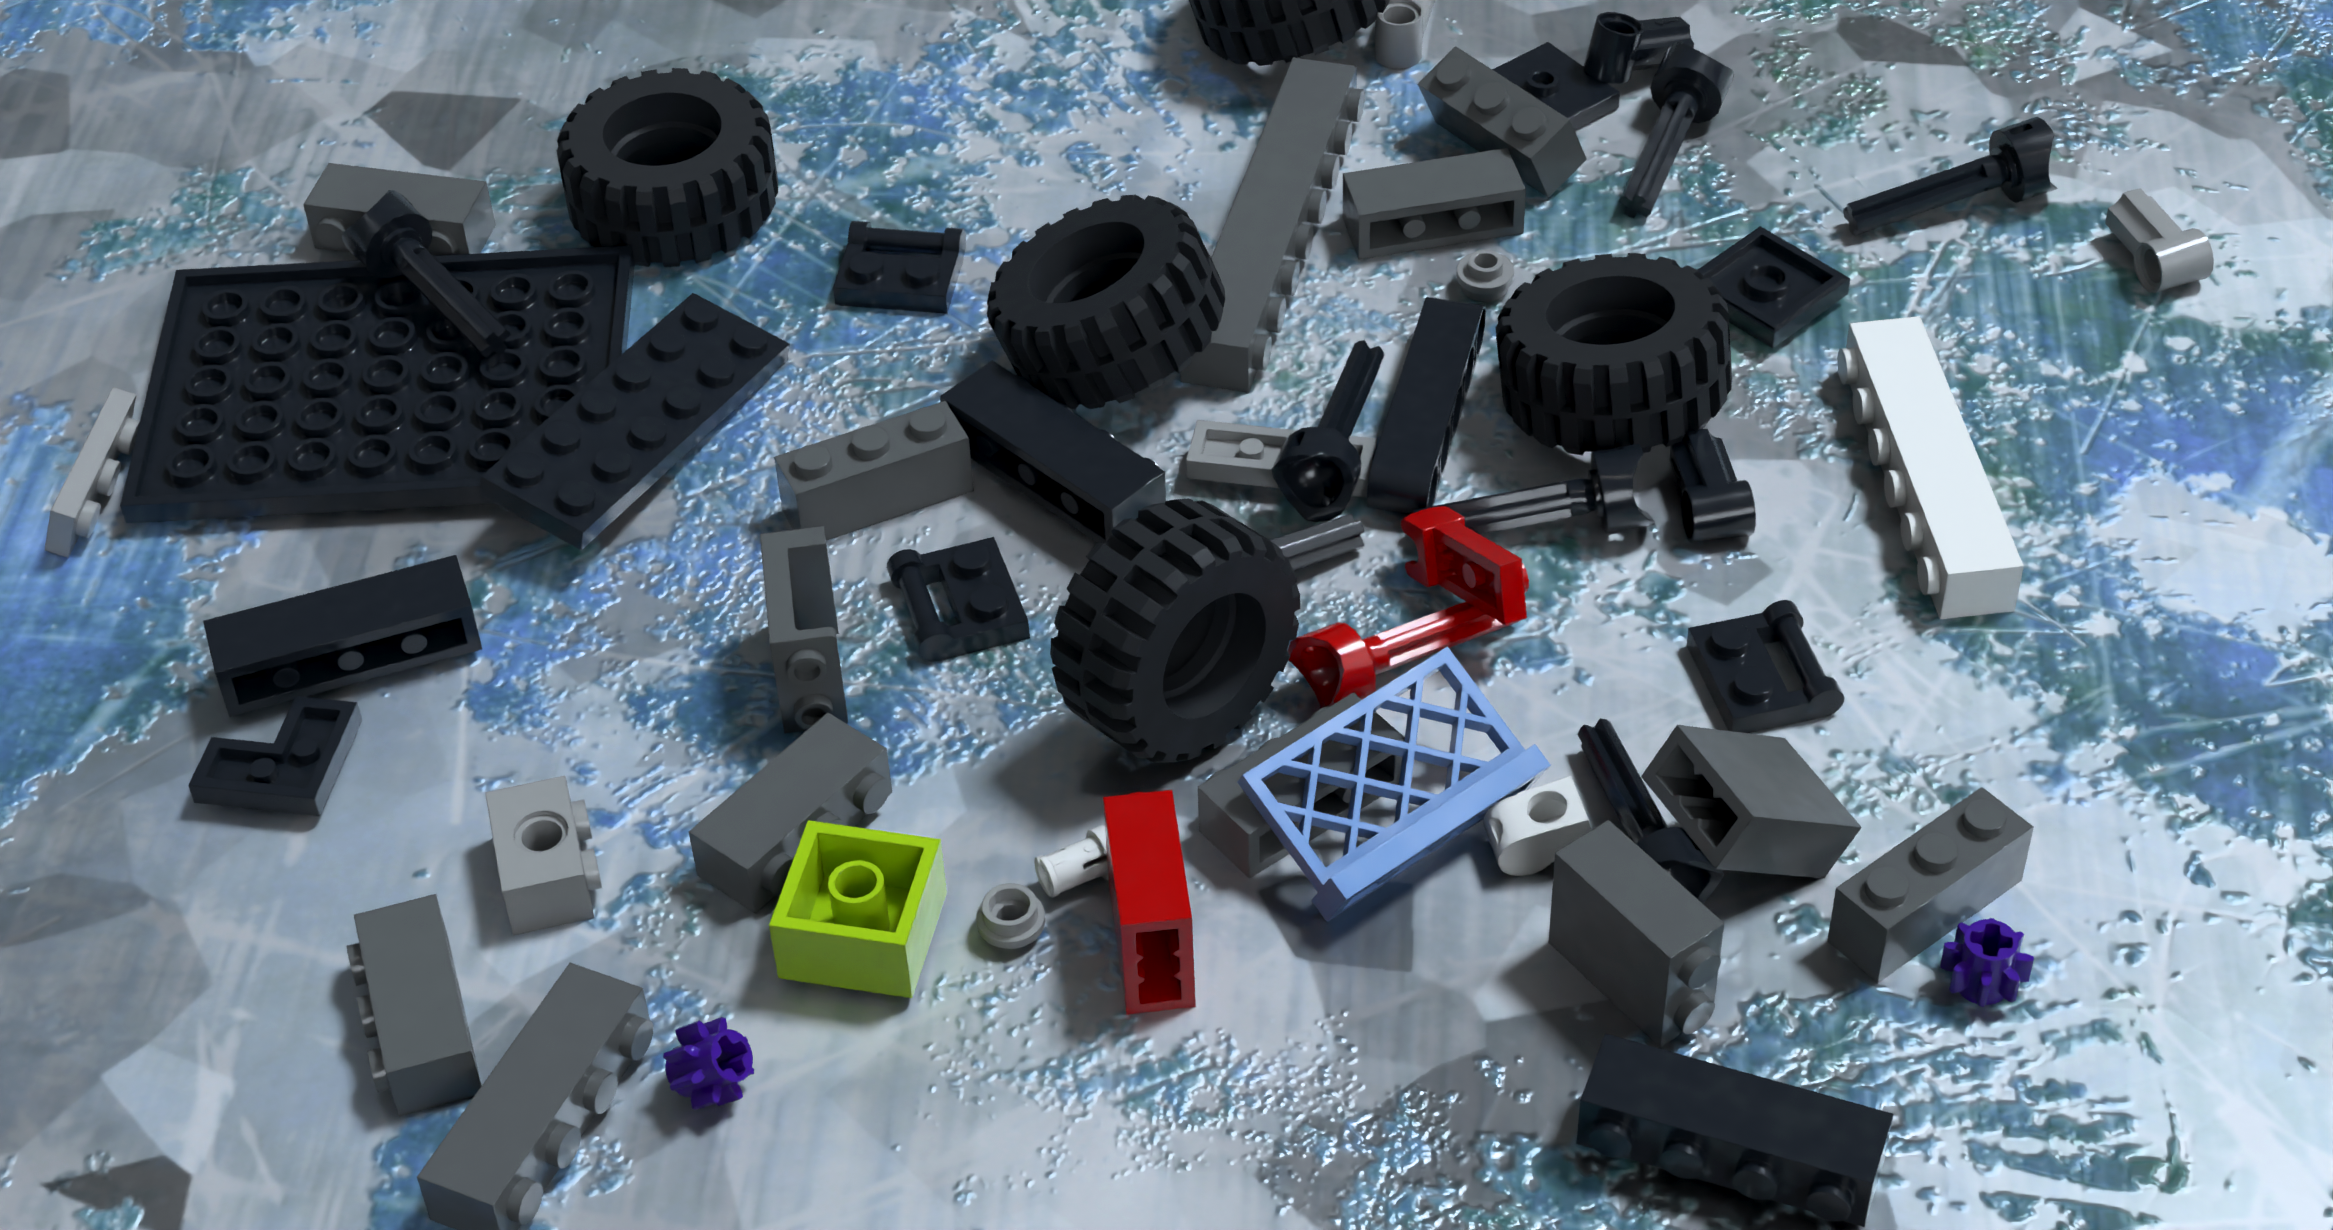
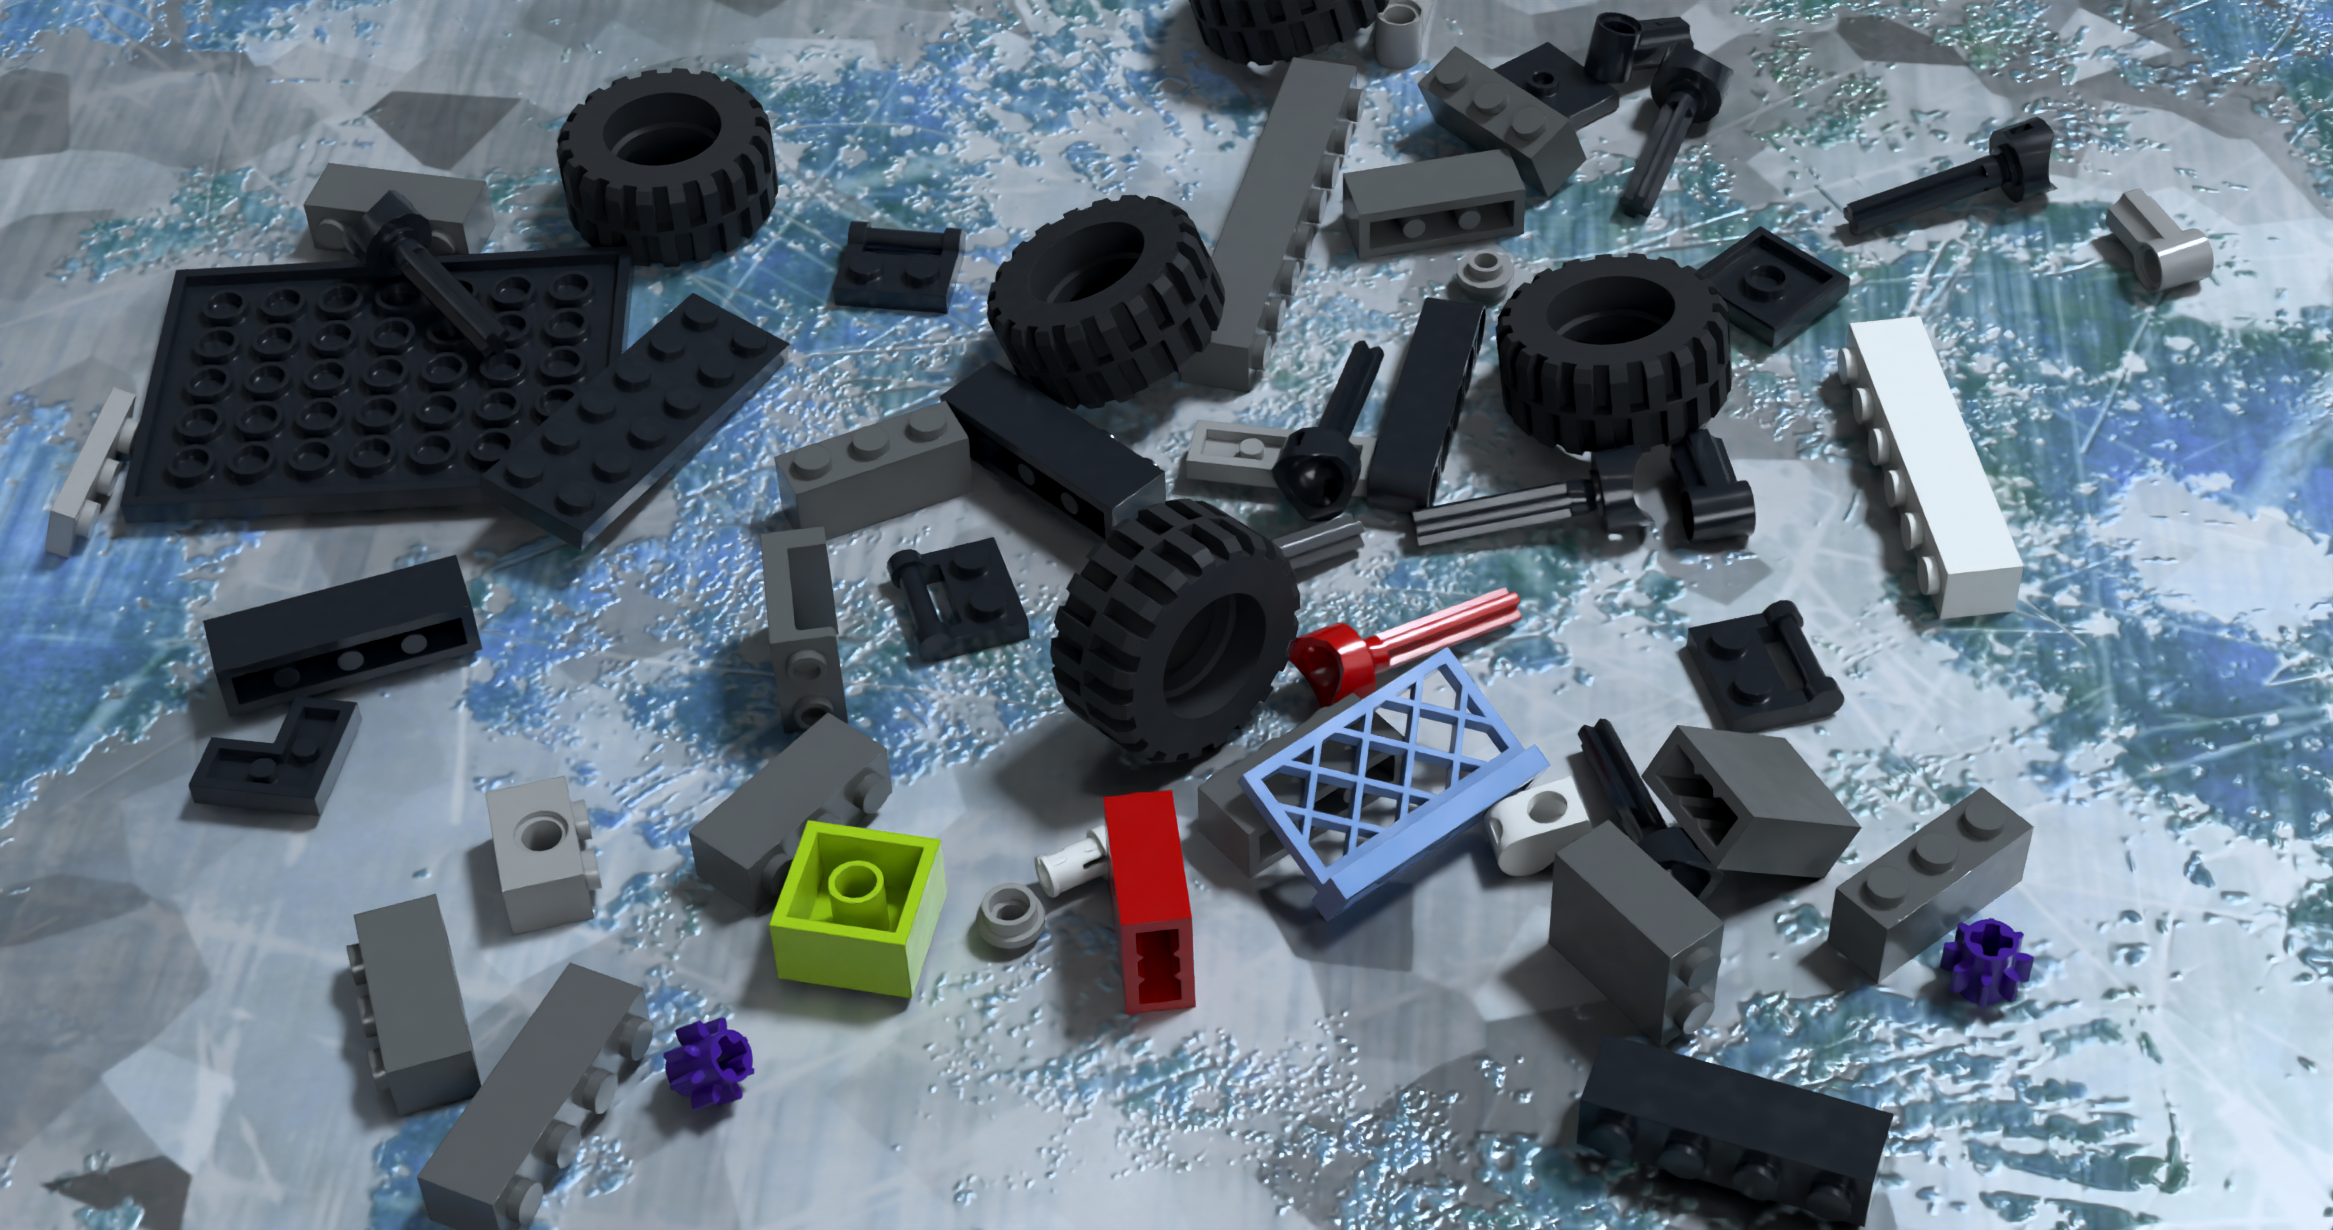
red plate [1401,506,1529,625] -> none

